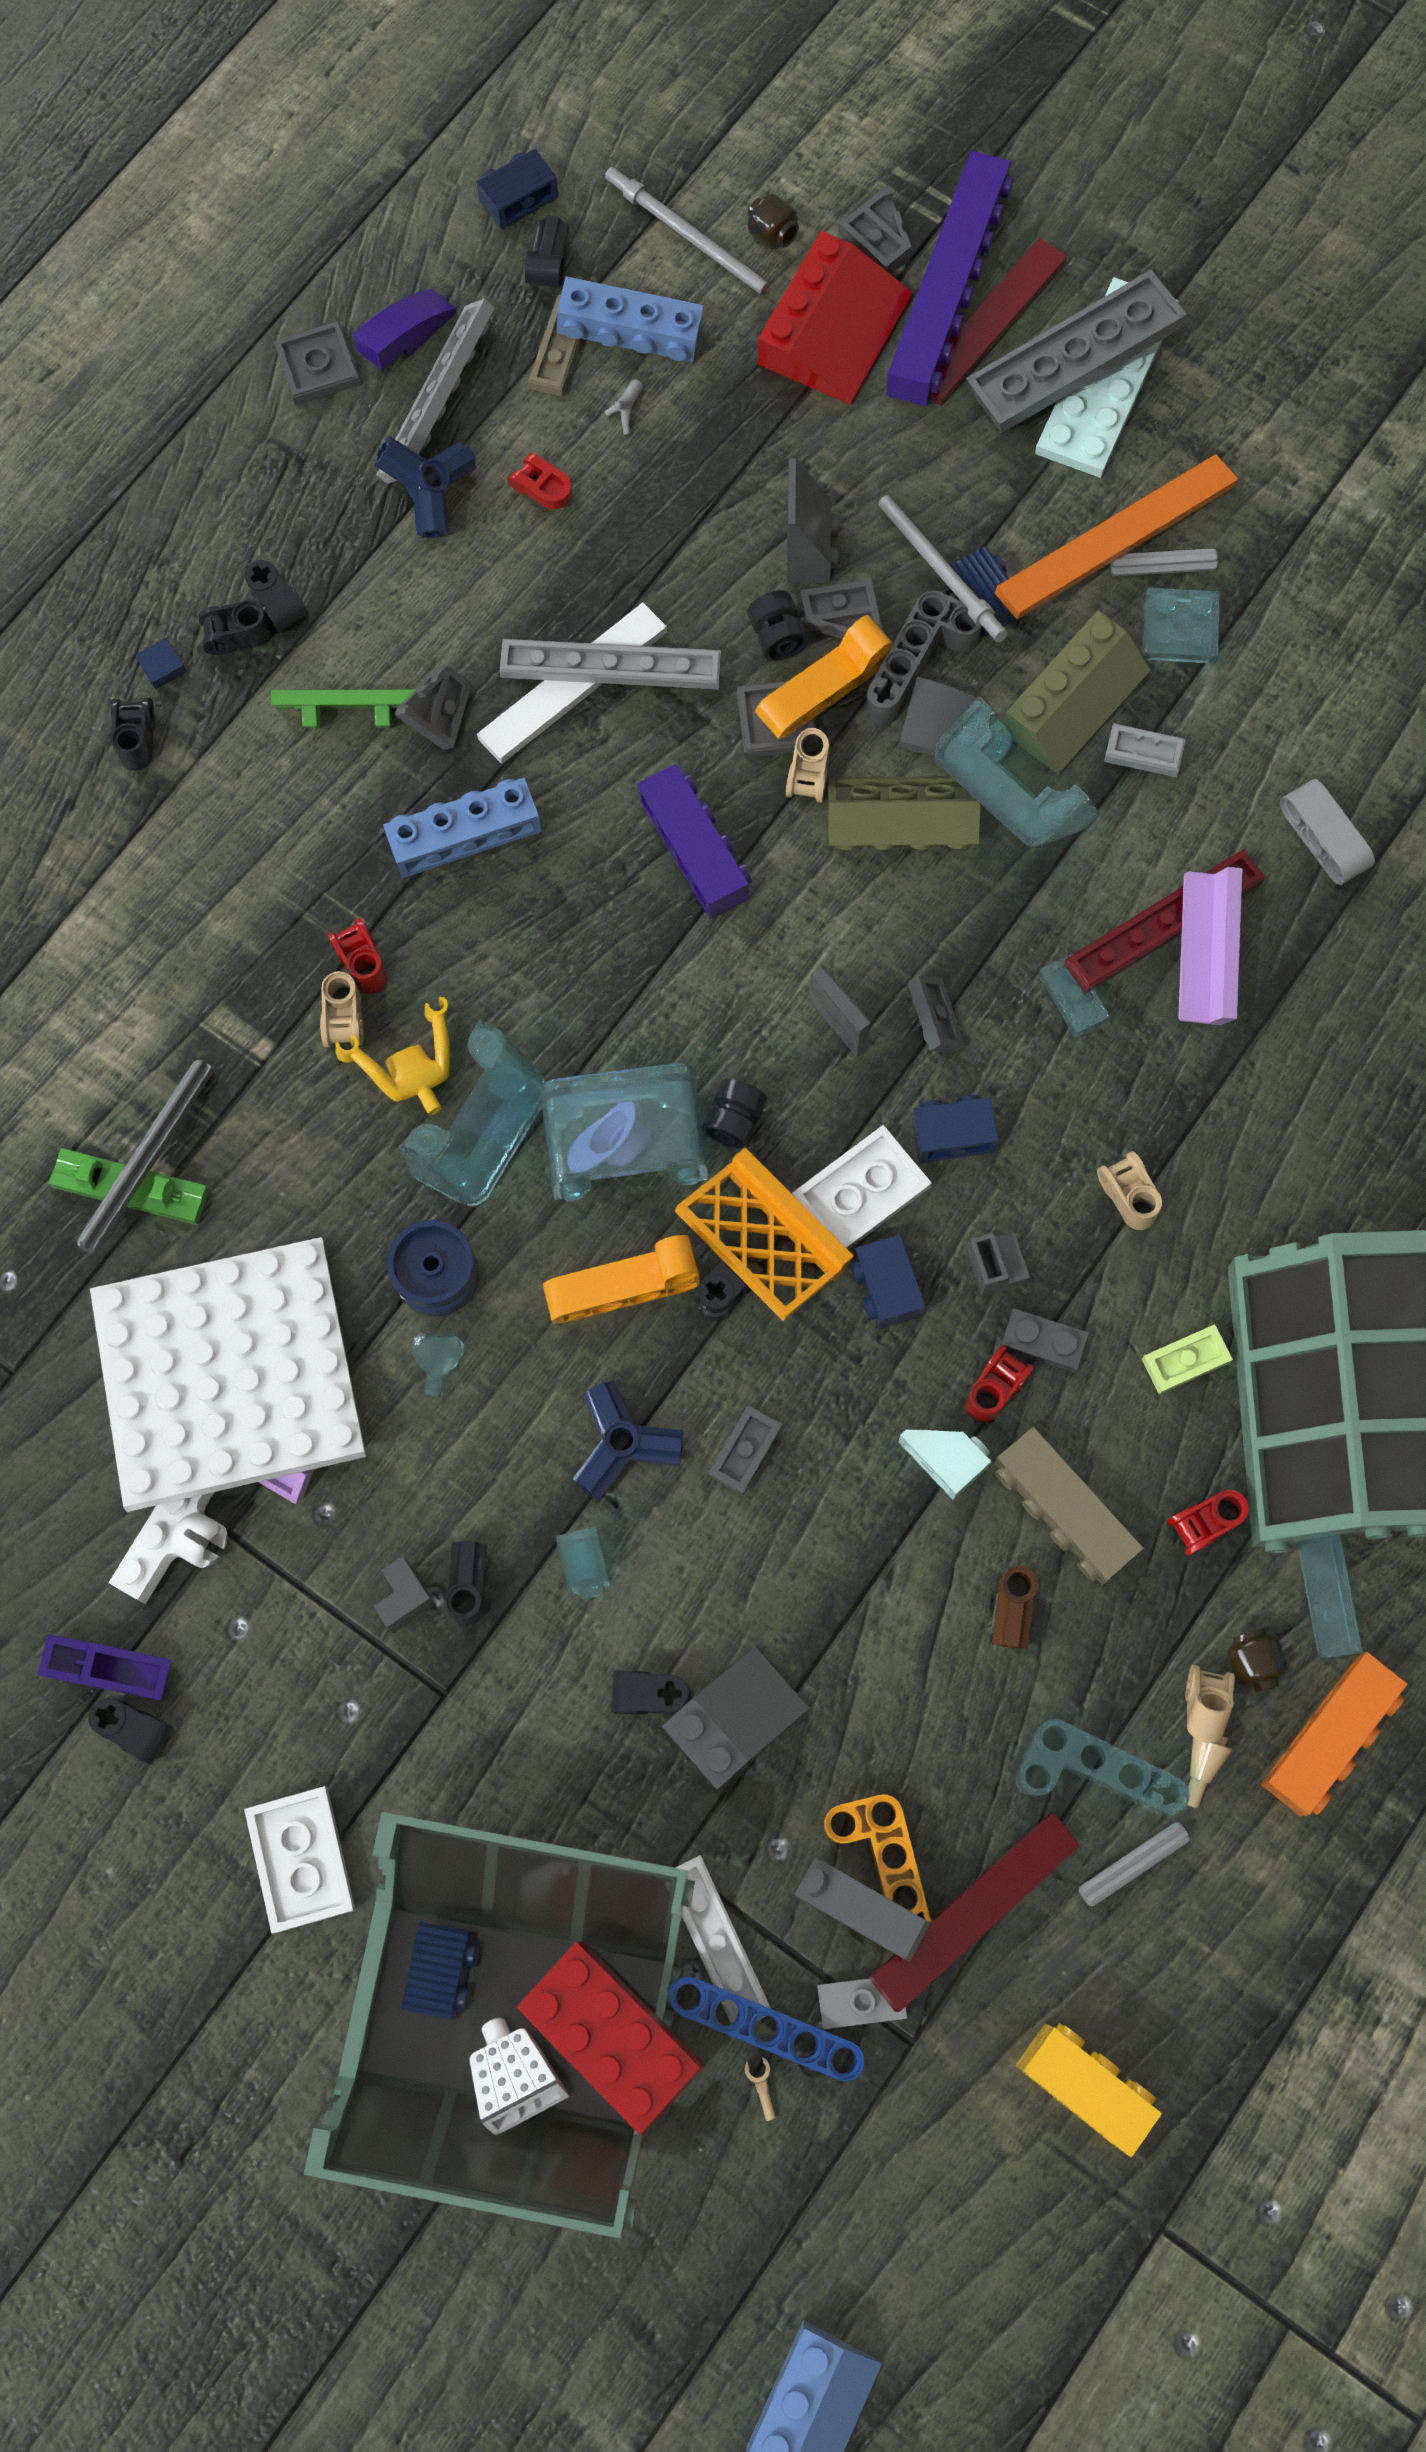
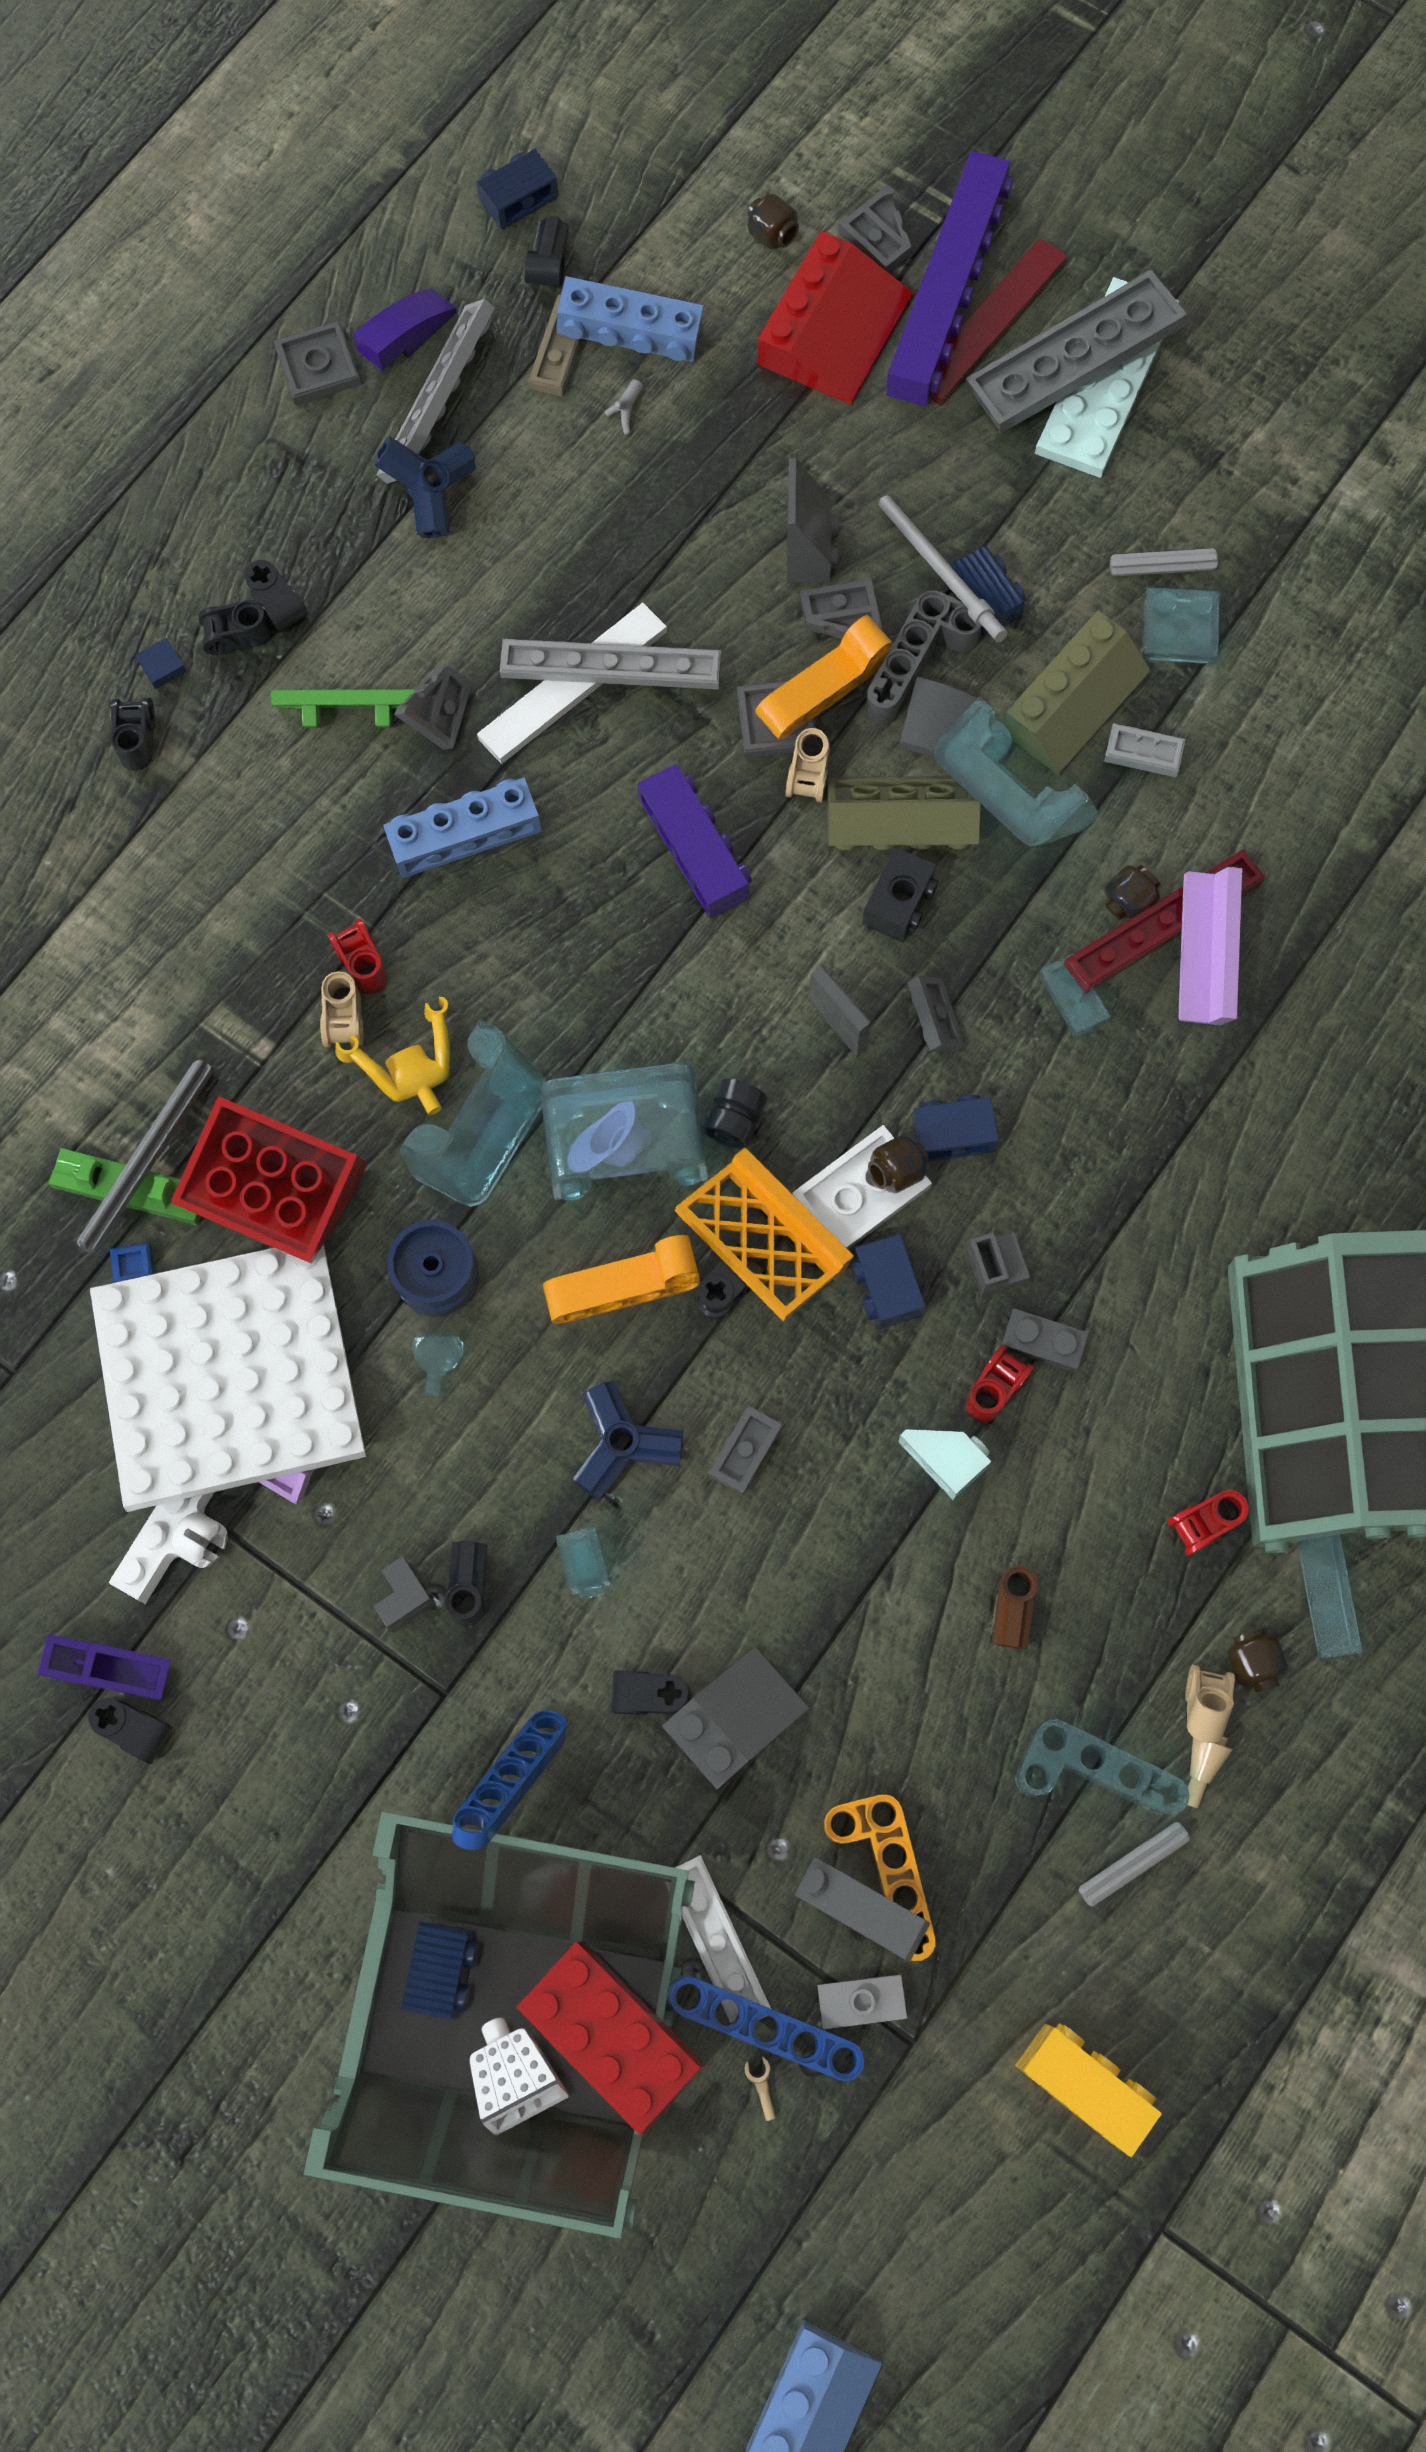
white plate [244,1786,356,1934] -> none
red plate [507,453,572,509] -> none
light grey bar [605,166,769,295] -> none
black wheel [747,590,809,661] -> none
dark red tile [868,1812,1080,2012] -> none
dark tan brick [994,1427,1144,1585] -> none
orange tile [995,454,1239,620] -> none
tan piece [1097,1151,1162,1230] -> none
yellowish green plate [1142,1324,1233,1394] -> none
orange brick [1261,1652,1407,1817] -> none
light grey beam [1280,779,1375,885] -> none
none -> blue tile [110,1243,155,1283]
none -> red slope [170,1096,368,1264]
none -> blue beam [452,1710,567,1850]
none -> black brick [862,847,939,942]
none -> dark brown head [868,1136,928,1194]
none -> dark brown head [1104,864,1161,920]

